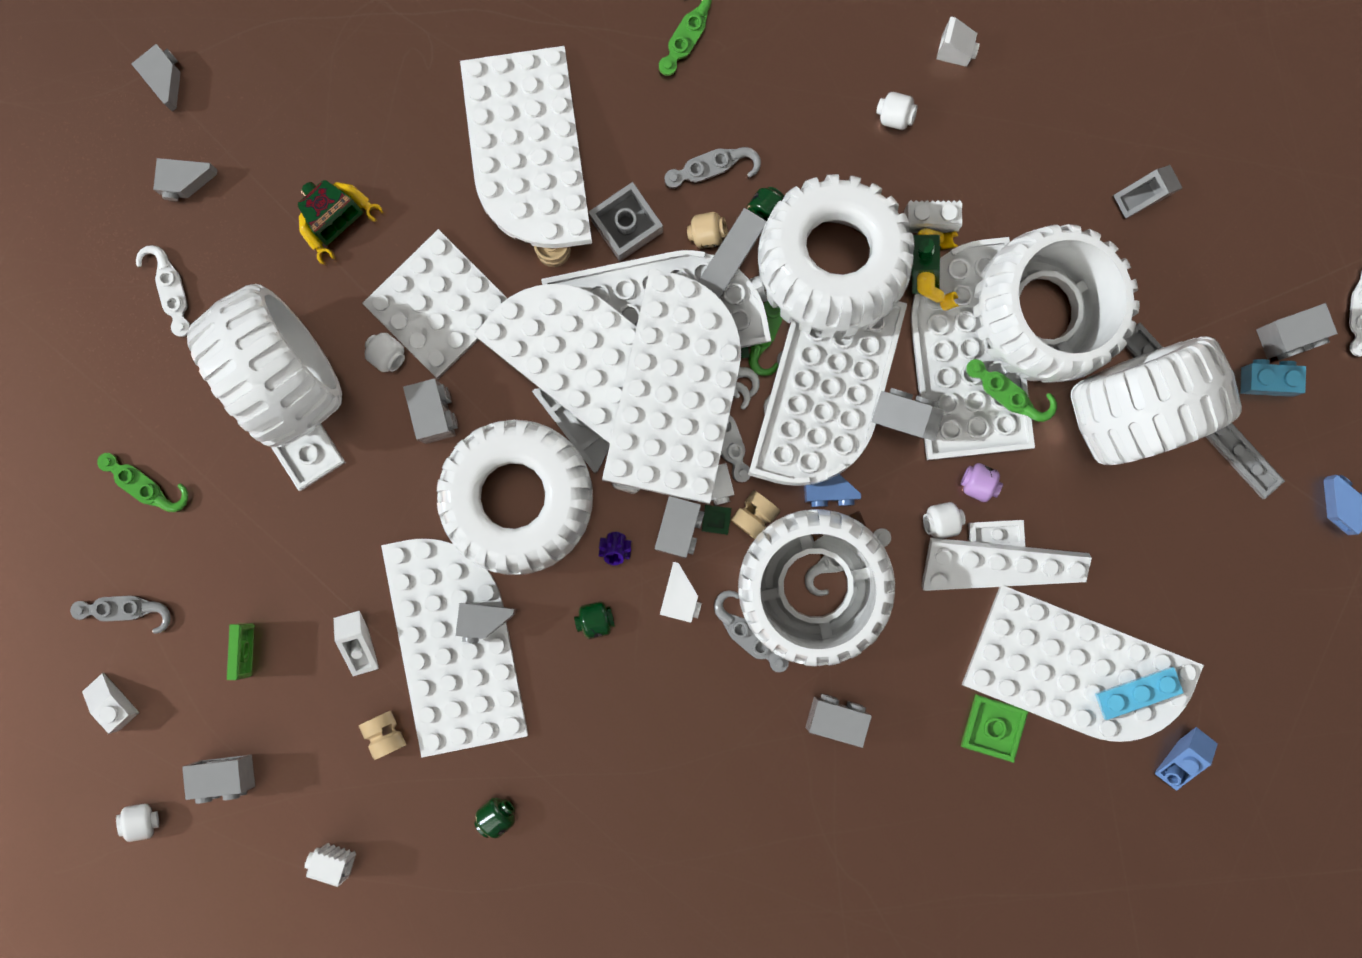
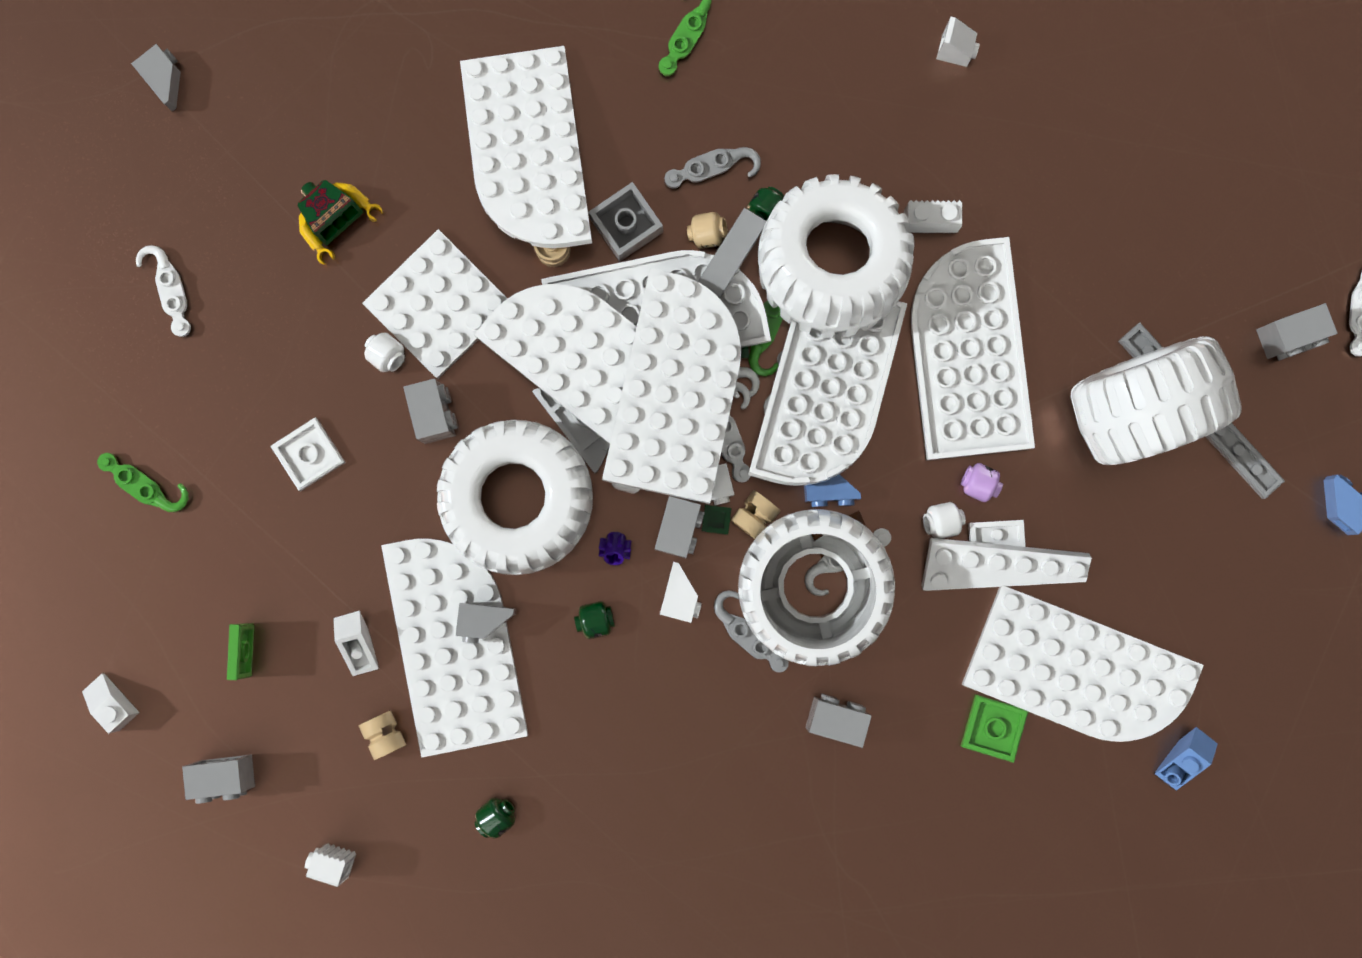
light grey piece [70,596,171,634] -> none
white head [116,804,159,842] -> none
light grey slope [153,158,217,201] -> none
white tyre [187,284,342,448] -> none
white tile [750,276,767,302] -> none
light grey brick [871,388,945,441] -> none
white head [876,92,918,130] -> none
torso [912,228,959,311] -> none
bright green piece [966,359,1057,422] -> none
white tyre [973,224,1140,383] -> none
medium azure plate [1095,667,1184,720] -> none
light grey slope [1113,165,1182,218] -> none
medium azure brick [1240,359,1306,397] -> none

